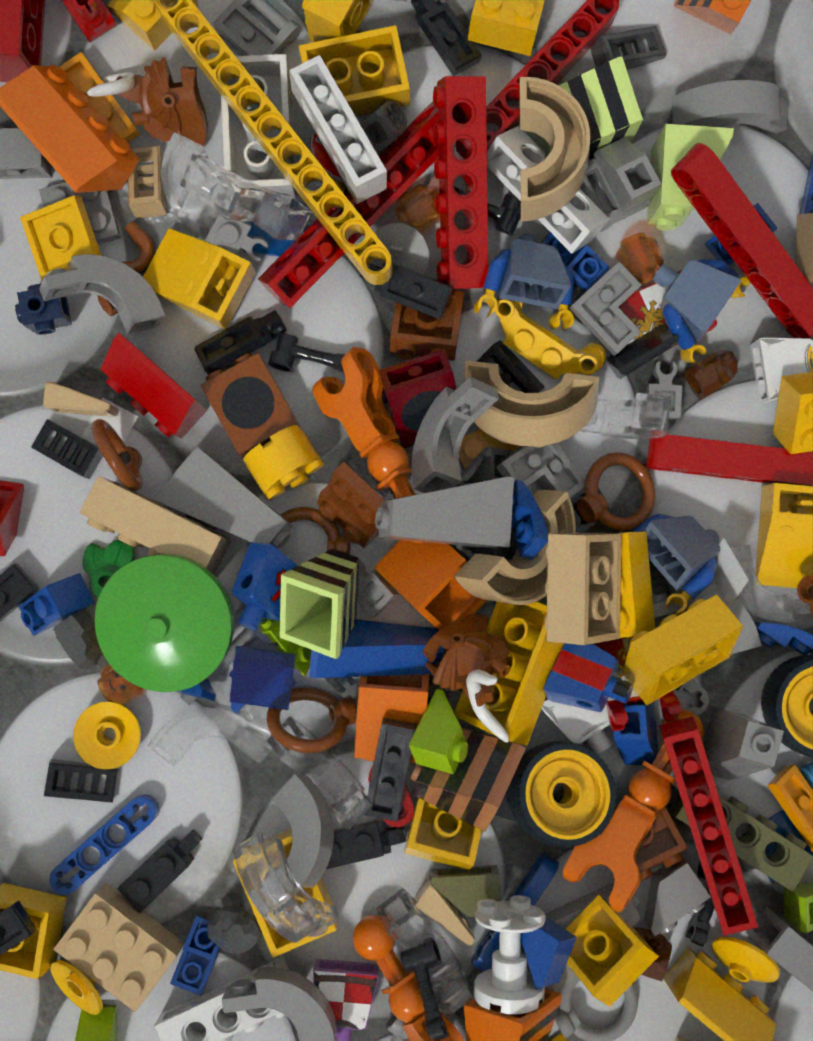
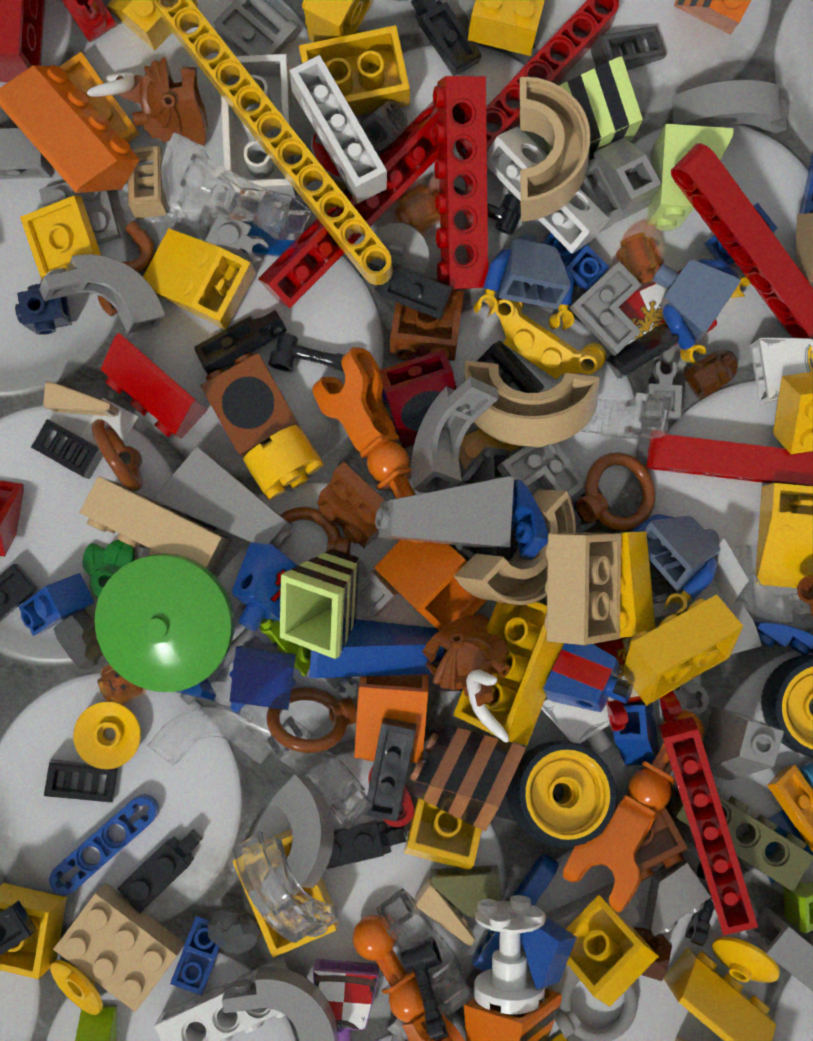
lime slope [409,689,468,775] -> none

